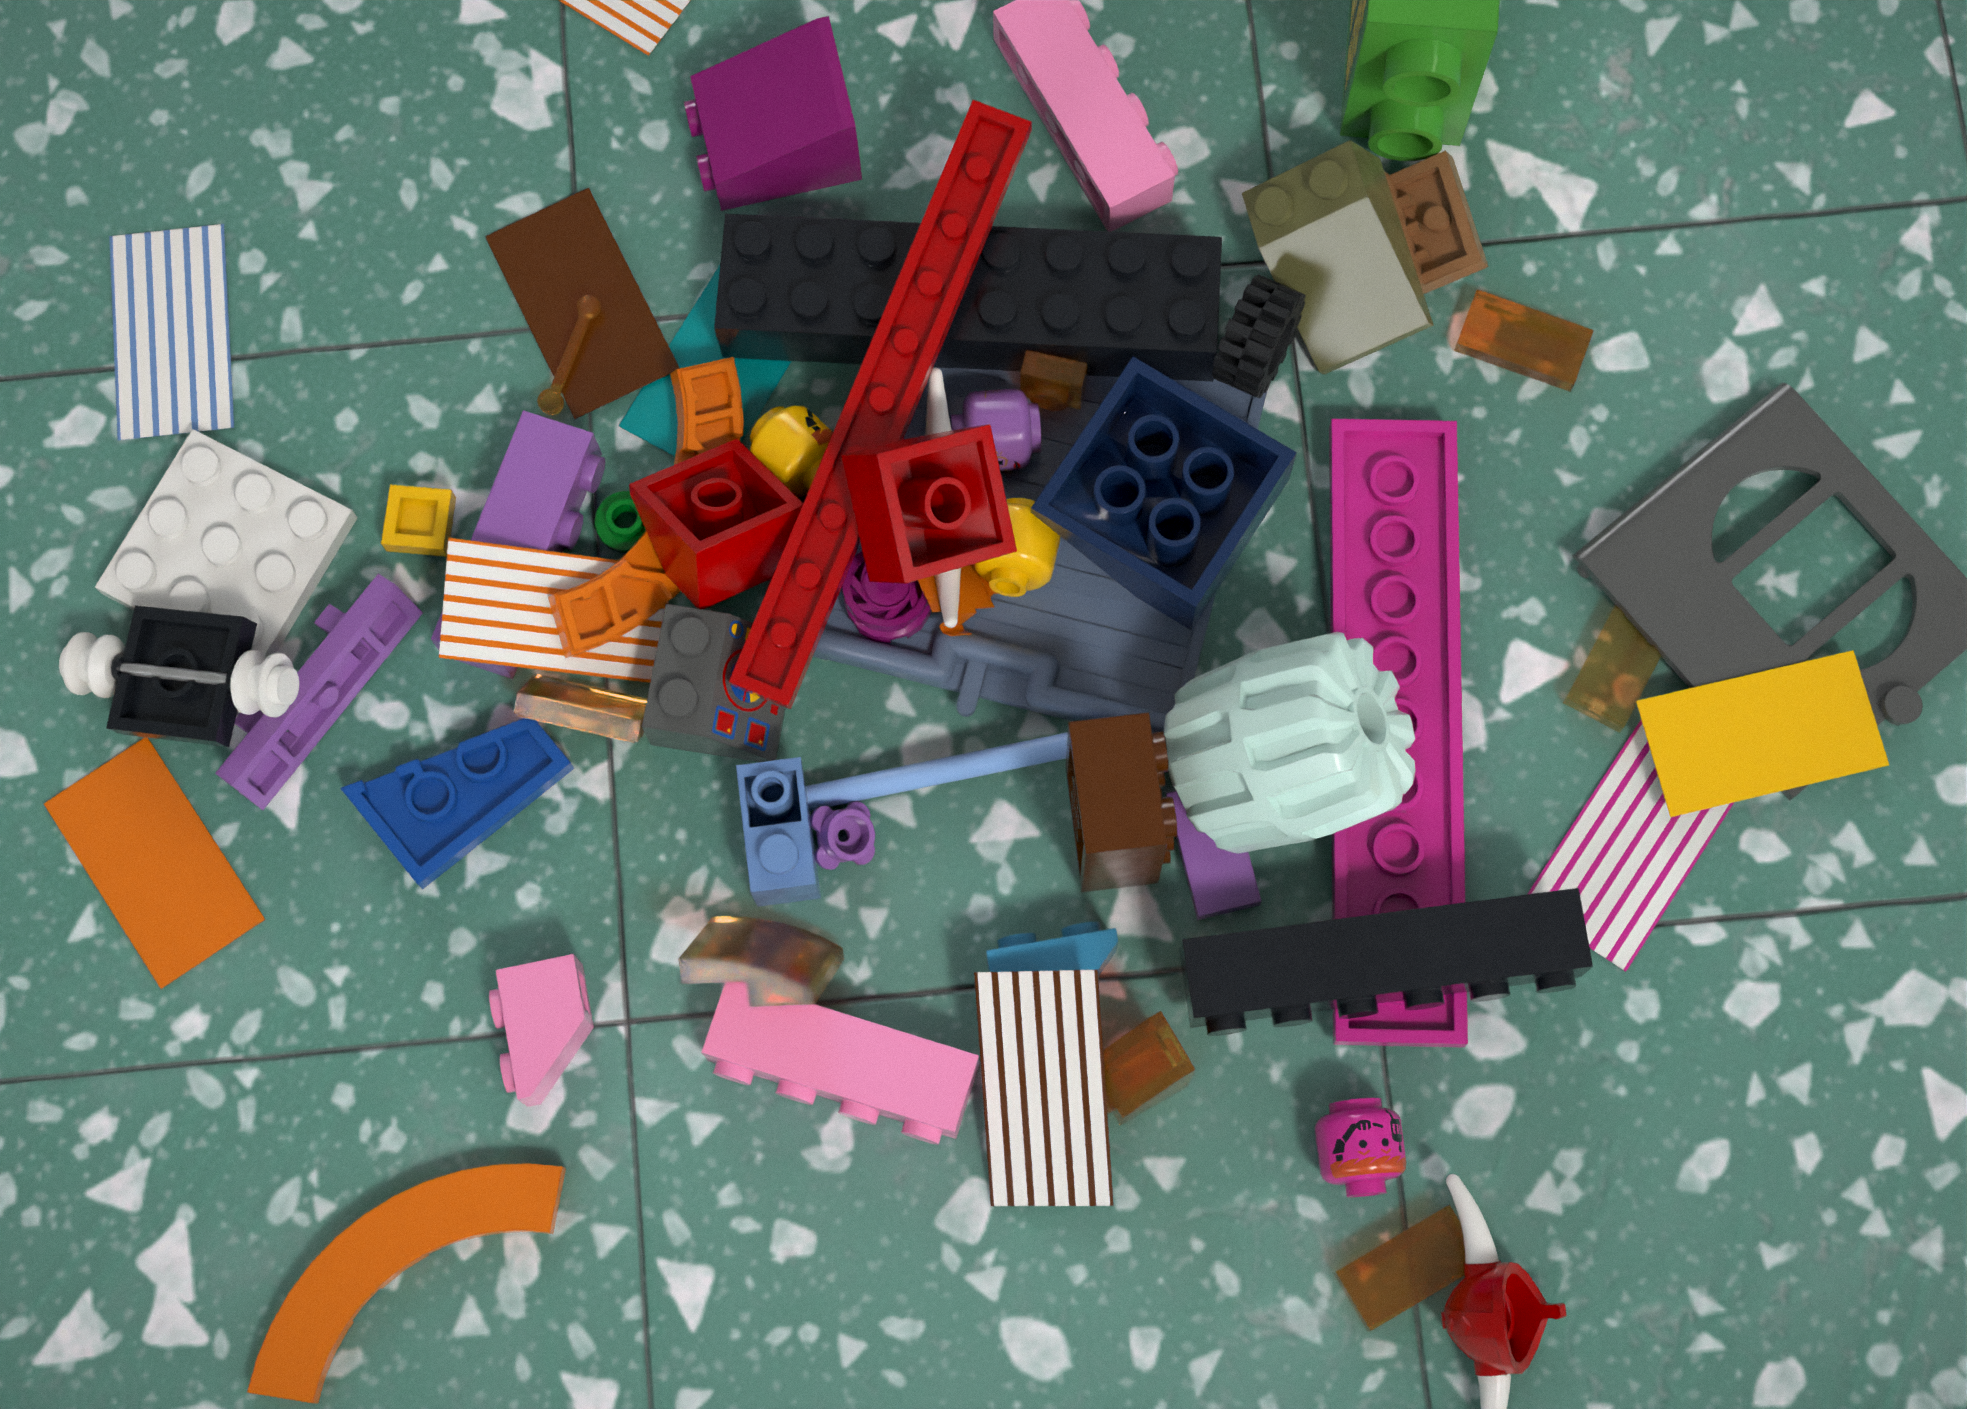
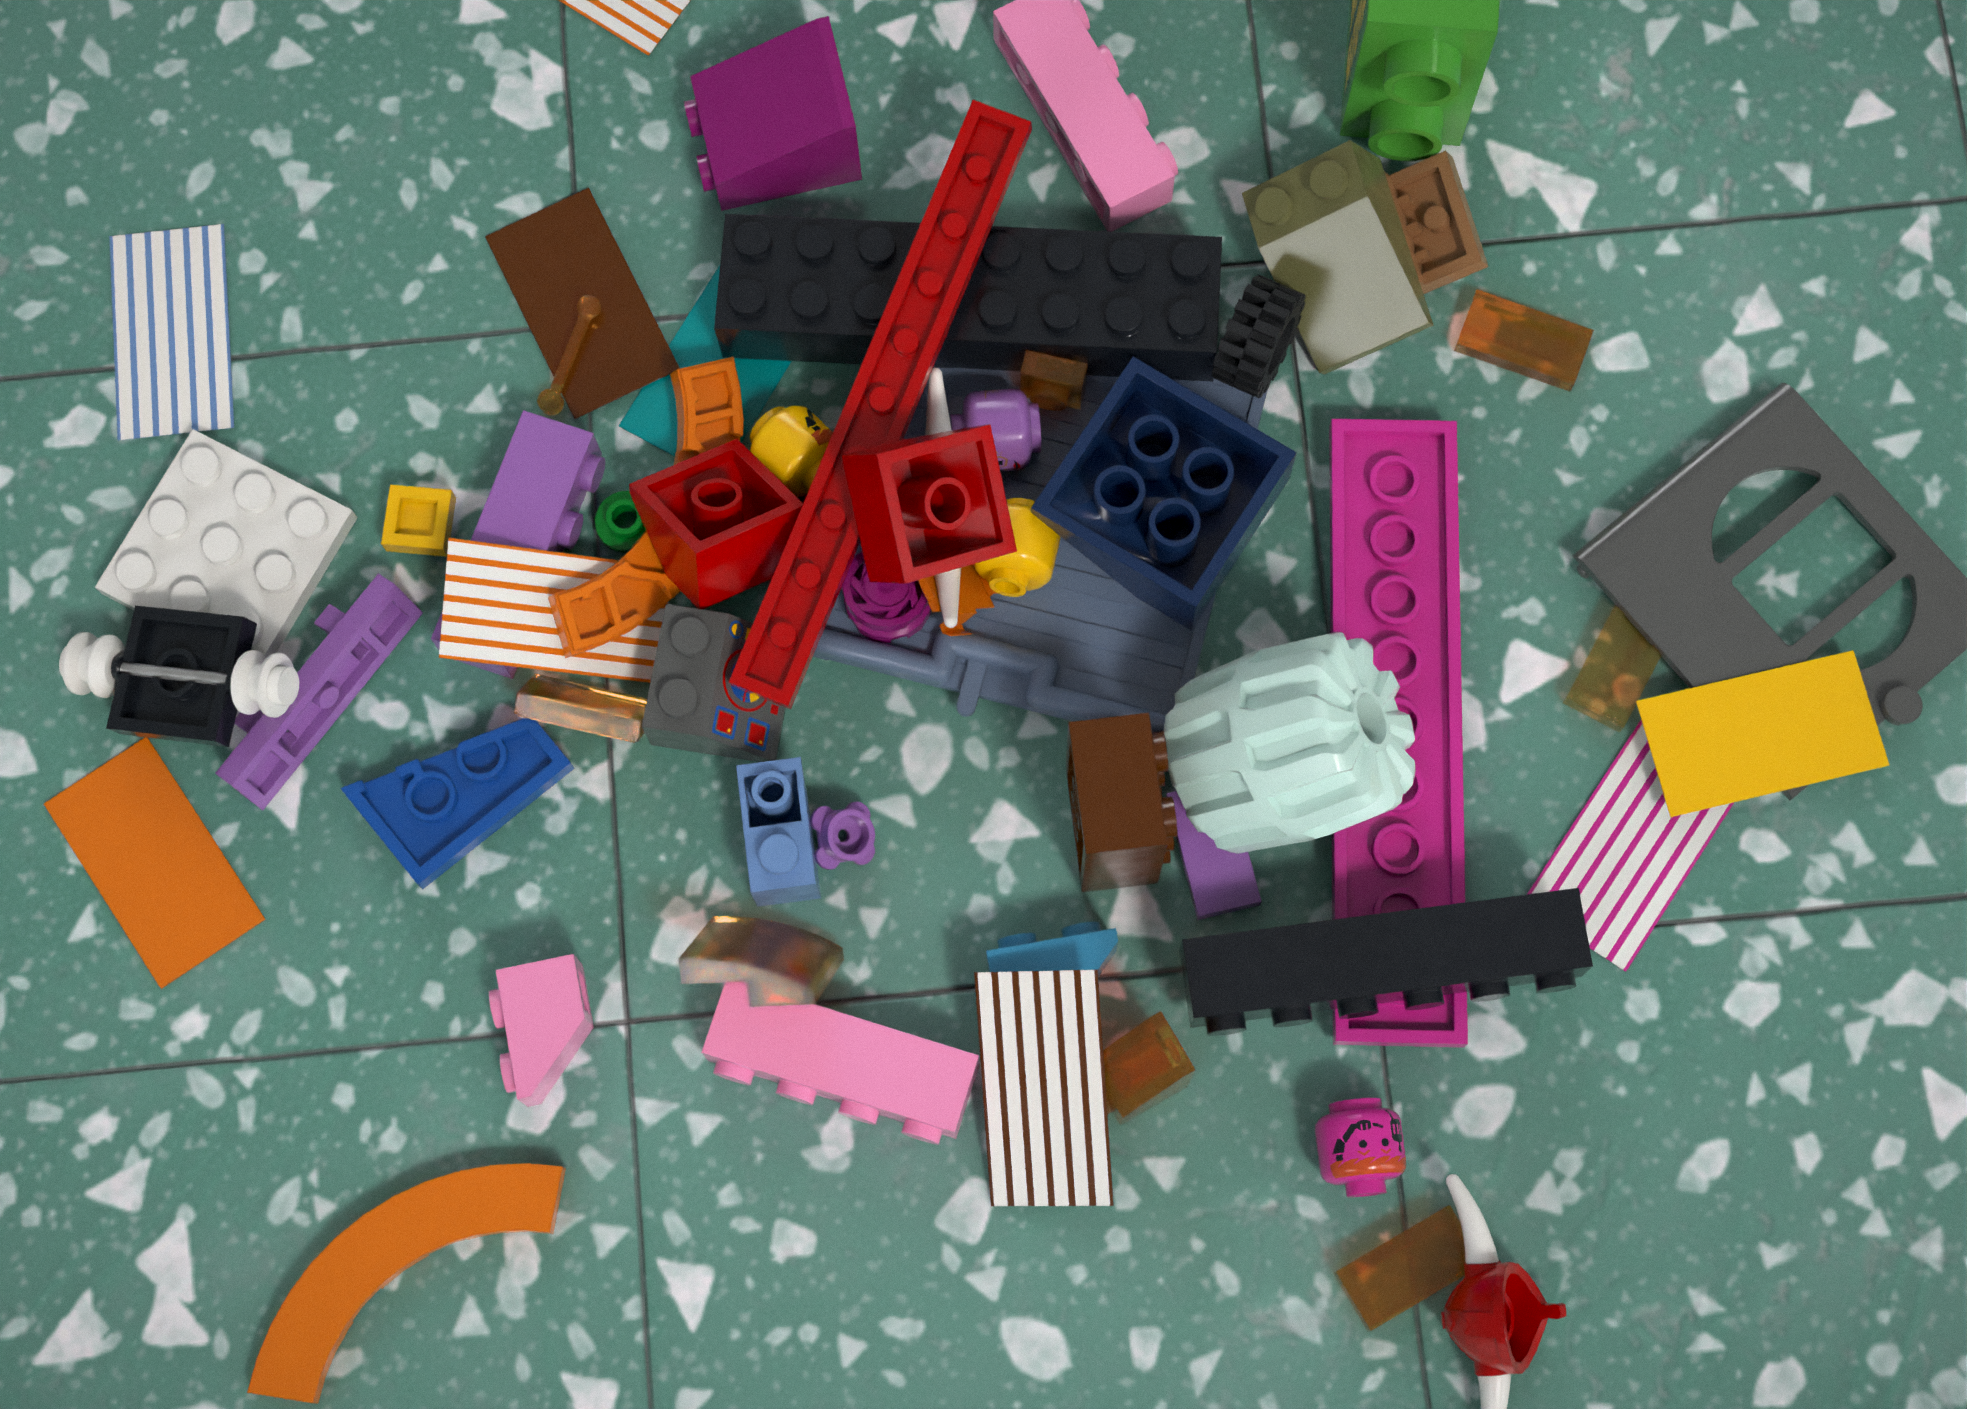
light blue piece [806,732,1068,811] -> none

